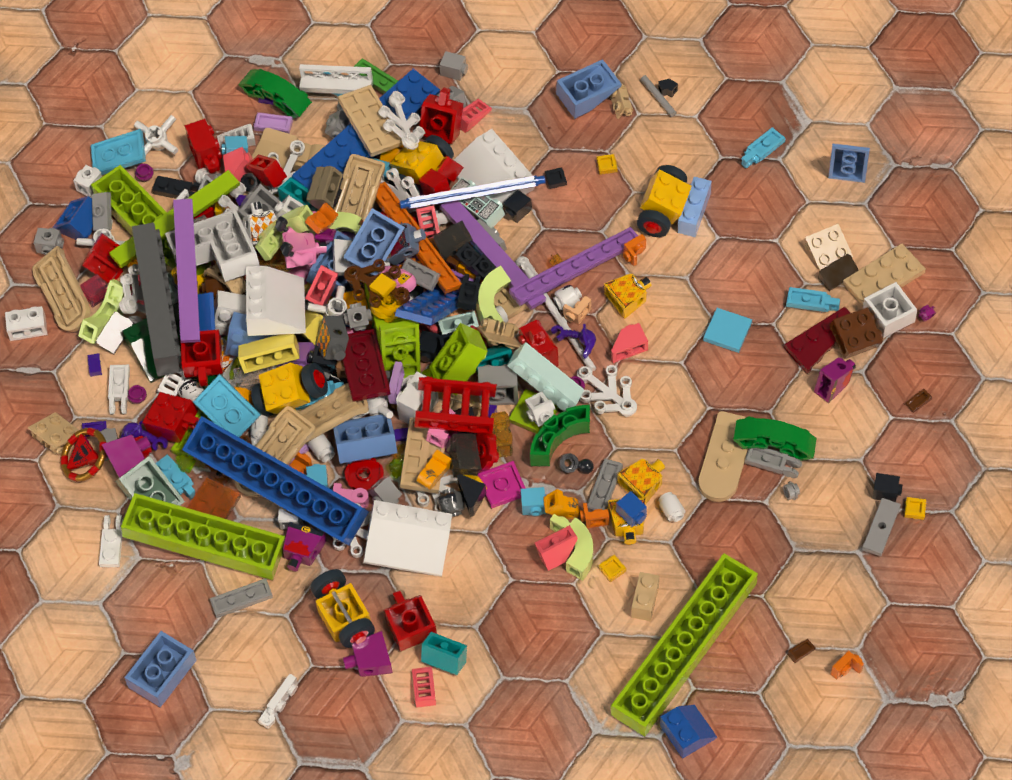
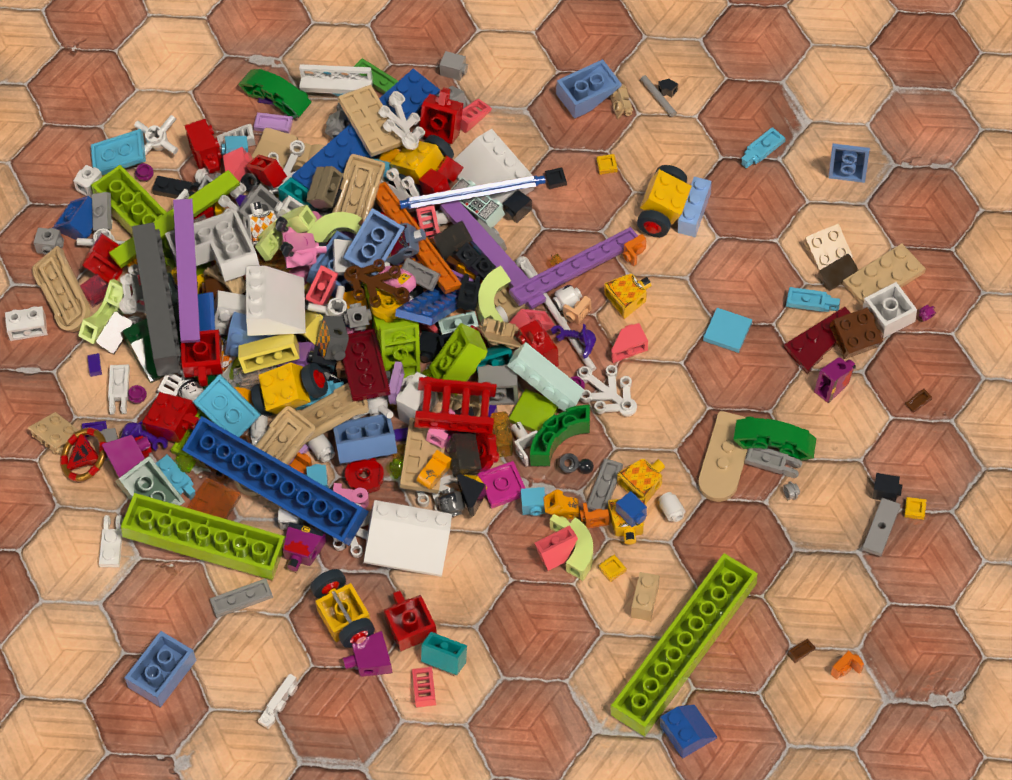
orange bracket [305,203,338,234] -> none
magenta slope [315,228,336,244] -> none
light grey brick [367,477,402,504] -> none
yellow tile [369,273,397,299] -> none
white brick [525,391,555,427] -> none
none -> coral slope [509,309,554,338]
none -> white bracket [511,422,538,467]

